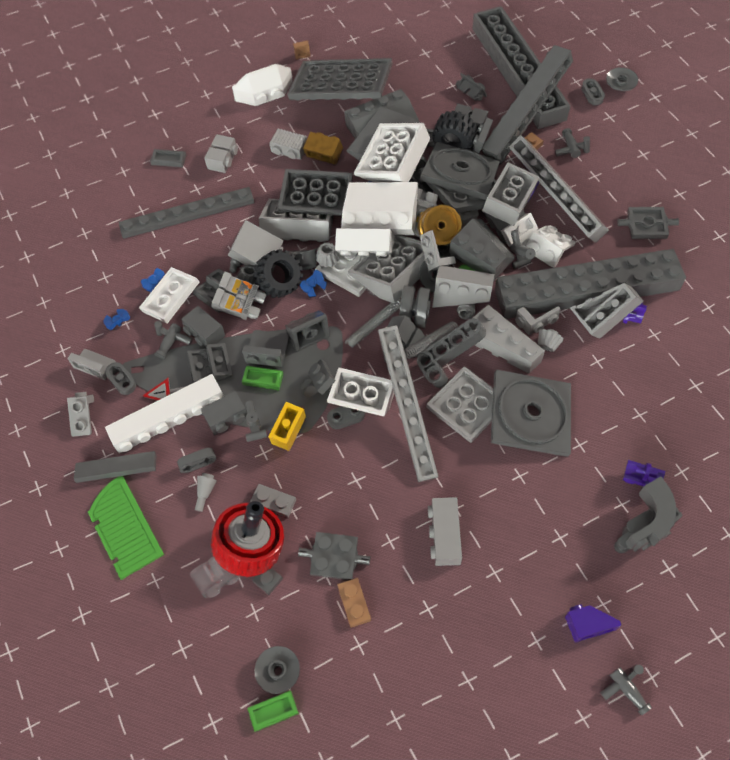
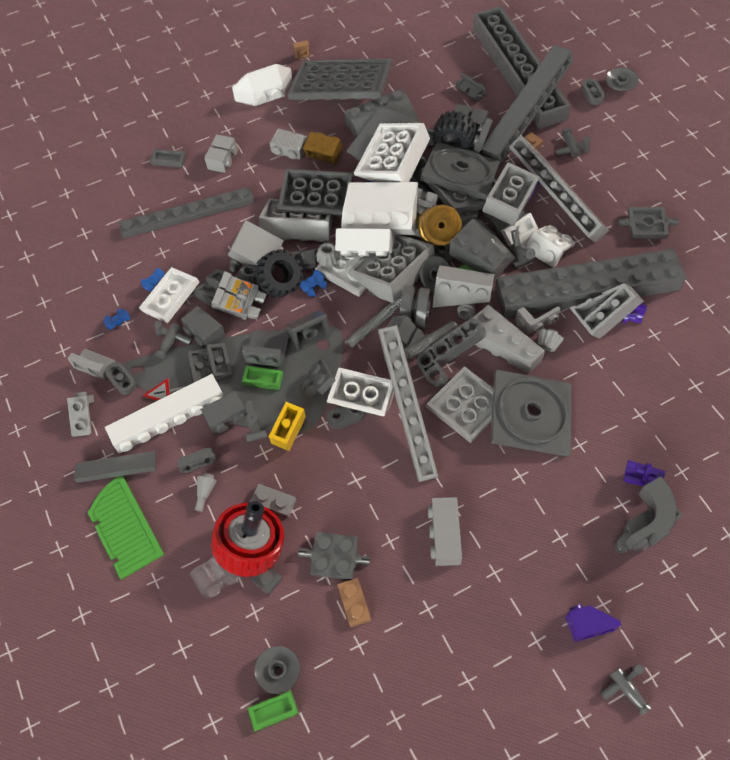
light grey bracket [420,230,456,271] -> none

